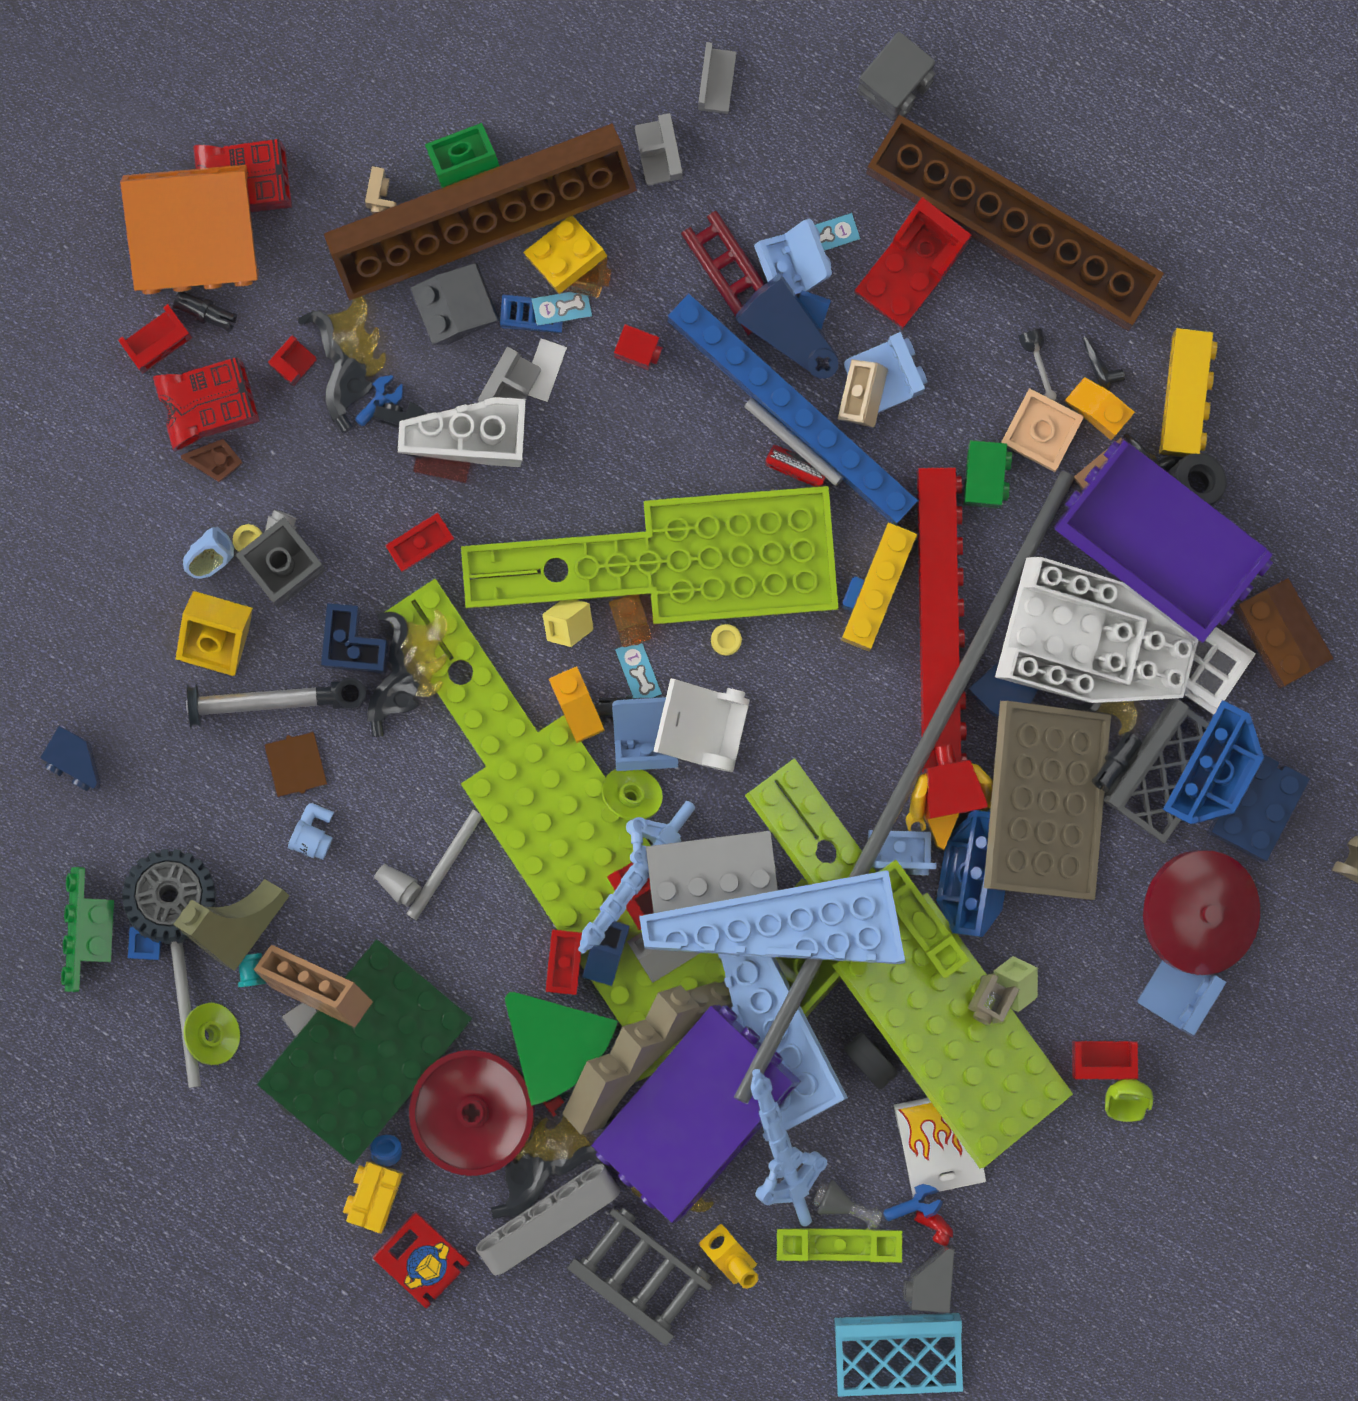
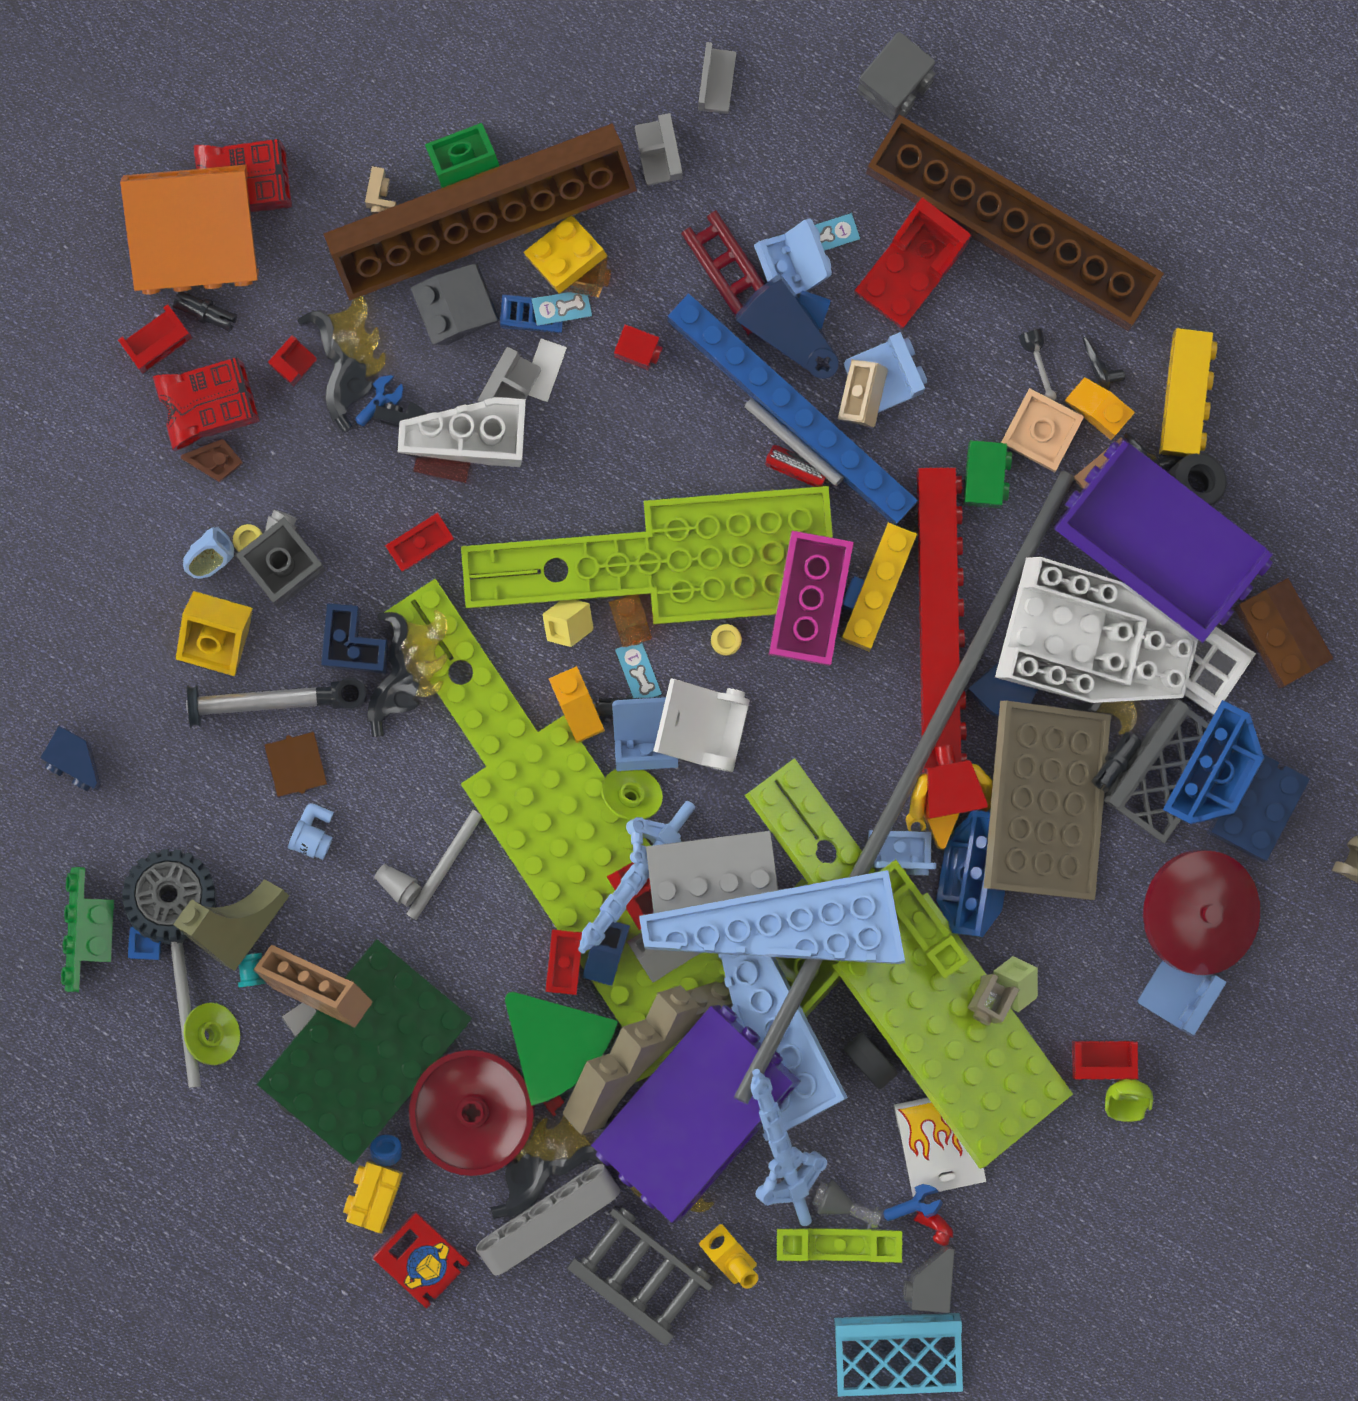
none -> dark pink brick [768,531,853,666]

